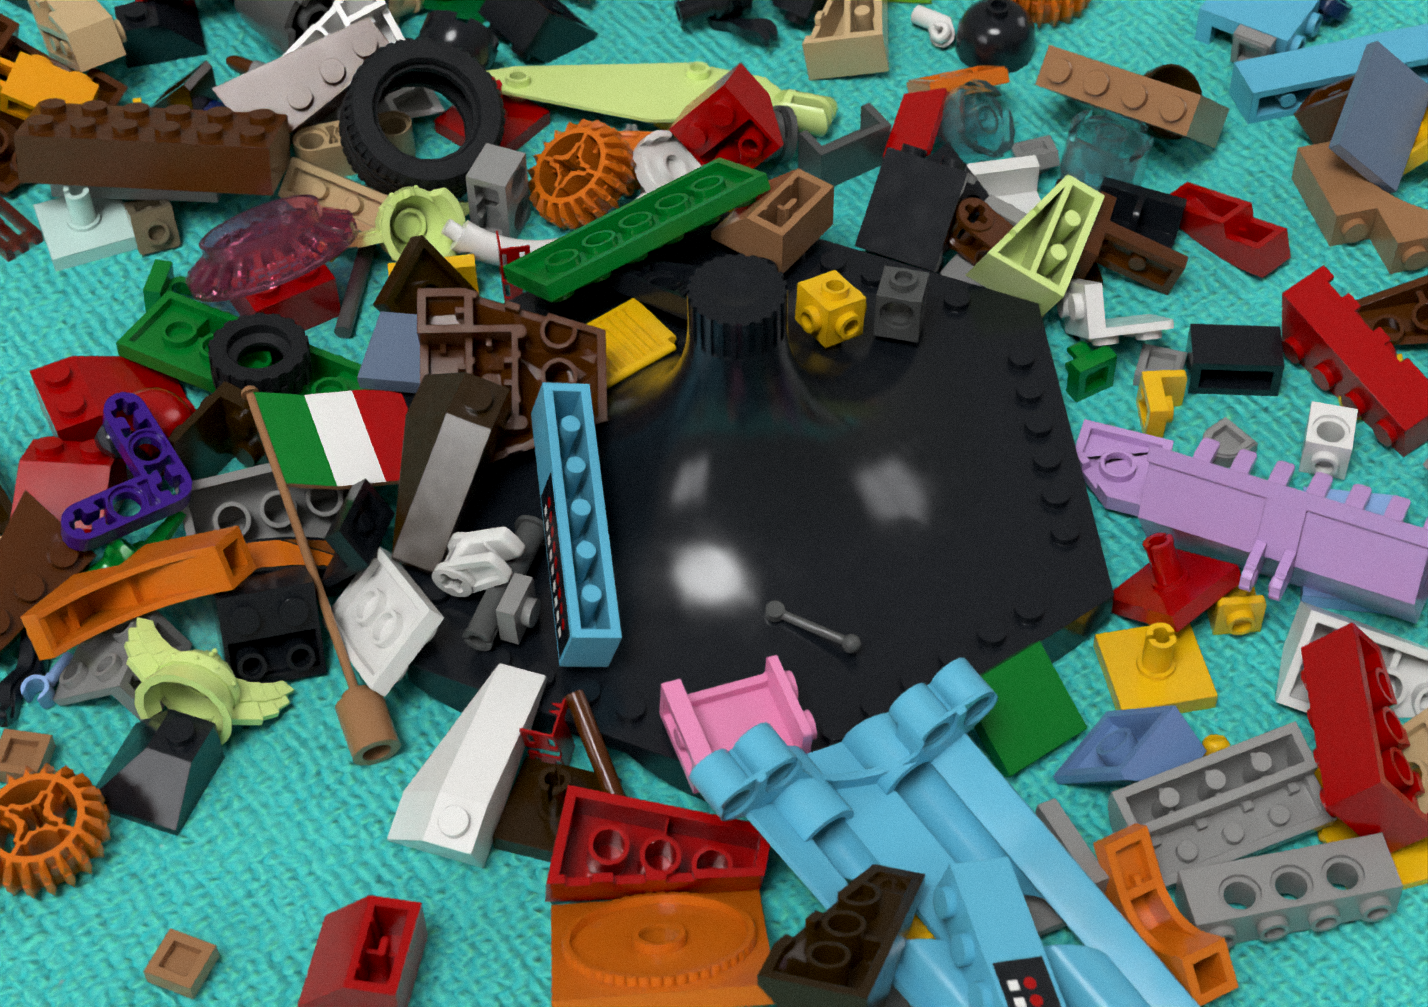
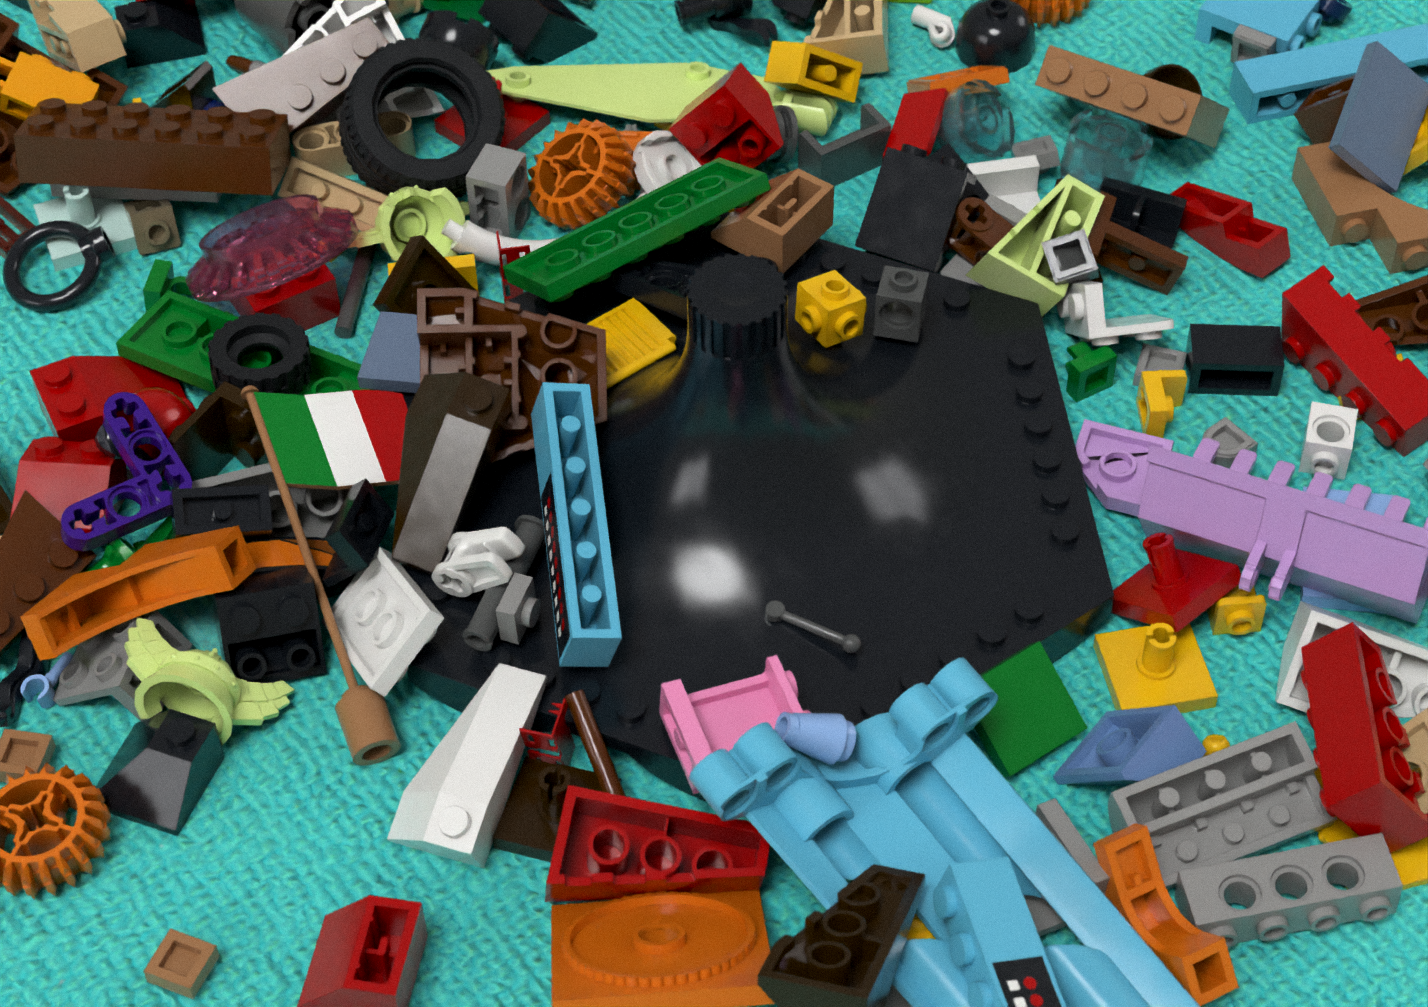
none -> black piece [3,220,116,312]
none -> black panel [170,485,273,541]
none -> yellow brick [764,41,863,103]
none -> light blue cone [774,712,856,765]
none -> slope [1041,229,1099,285]

